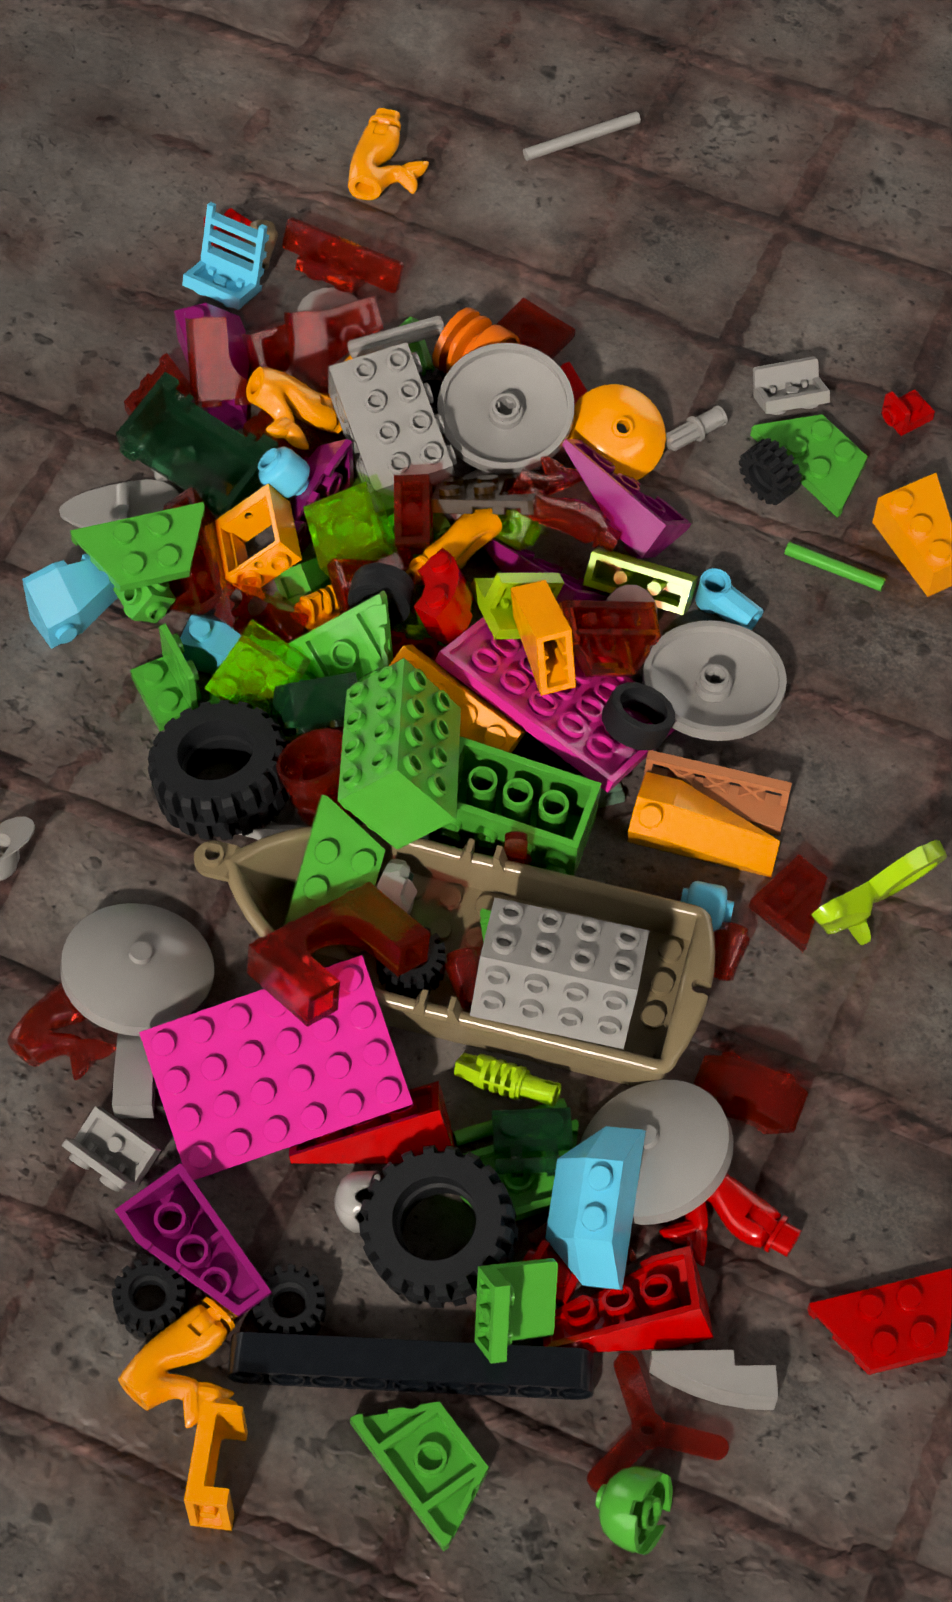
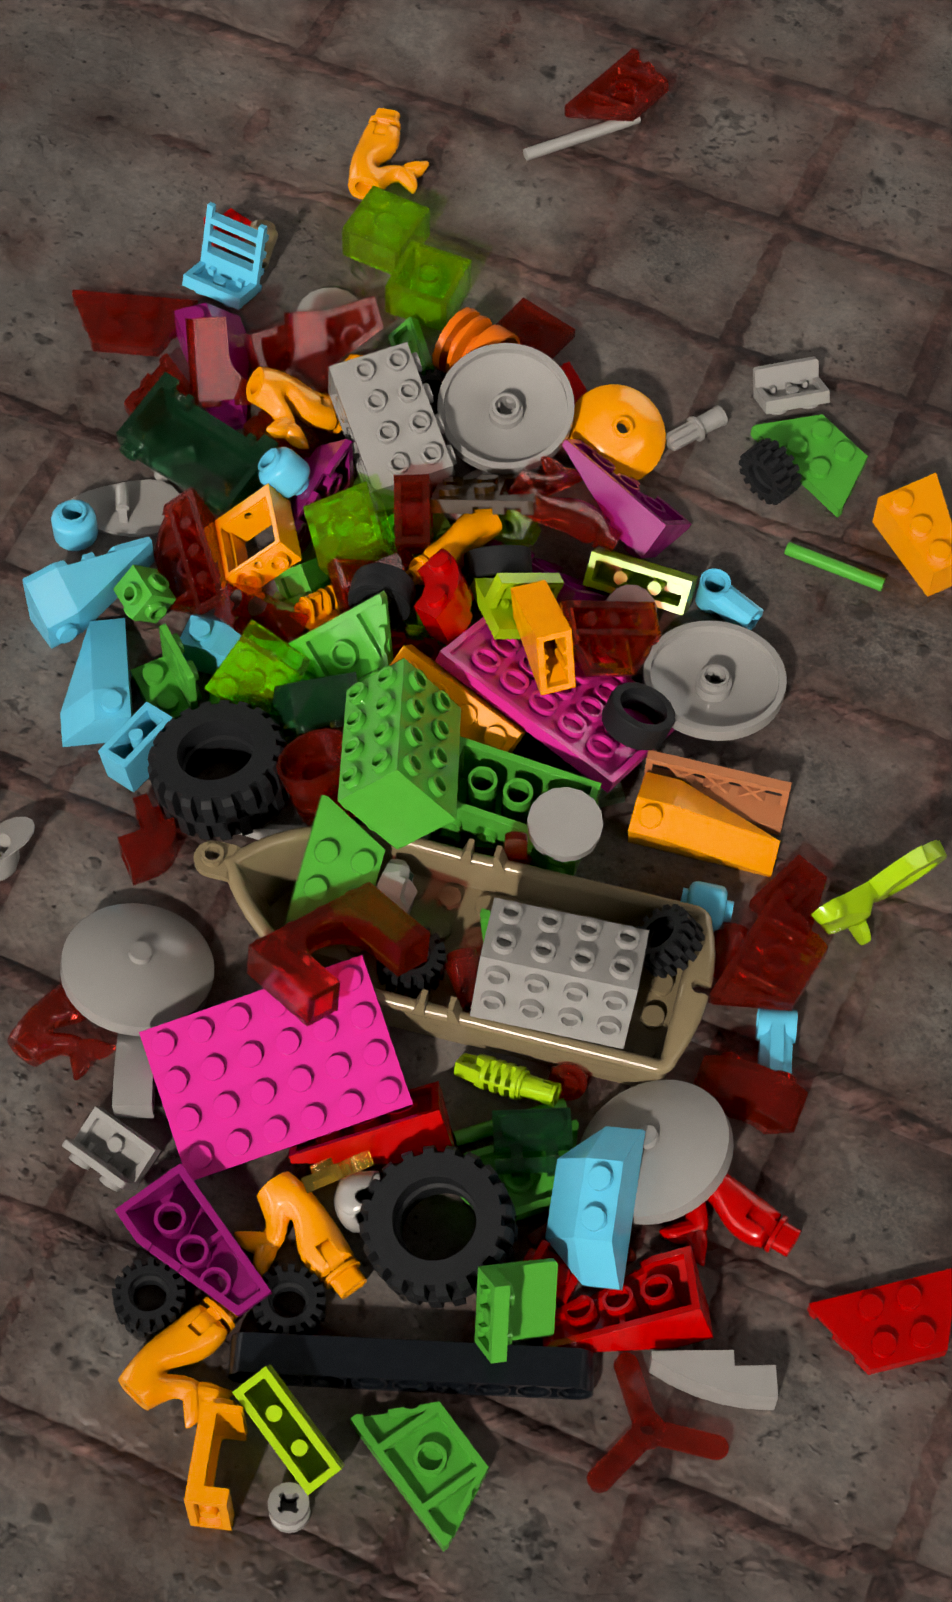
bright green wing [70,502,205,592] -> none
clear red bracket [282,217,404,293] -> none
light grey axle [348,316,445,359] -> none
bright green cylinder [595,1466,673,1555] -> none
red bracket [881,389,935,436] -> none
none -> medium azure head [51,499,98,551]
none -> medium azure wedge [60,618,133,747]
none -> clear red wing [72,290,198,357]
none -> medium azure brick [98,701,173,792]
none -> clear red brick [117,793,178,886]
none -> lime brick [232,1364,345,1495]
none -> light orange piece [234,1171,367,1299]
none -> light grey wheel [267,1482,311,1533]
none -> clear yellow plate [301,1150,375,1193]
none -> clear neon green brick [342,186,430,278]
none -> clear neon green brick [385,240,472,331]
none -> black tyre [464,545,533,584]
none -> light grey tile [527,787,603,862]
none -> clear red plate [548,1062,590,1101]
none -> clear red wing [565,48,668,122]
none -> black tyre [636,904,705,978]
none -> clear red wing [708,888,828,1011]
none -> medium azure piece [755,1006,798,1085]

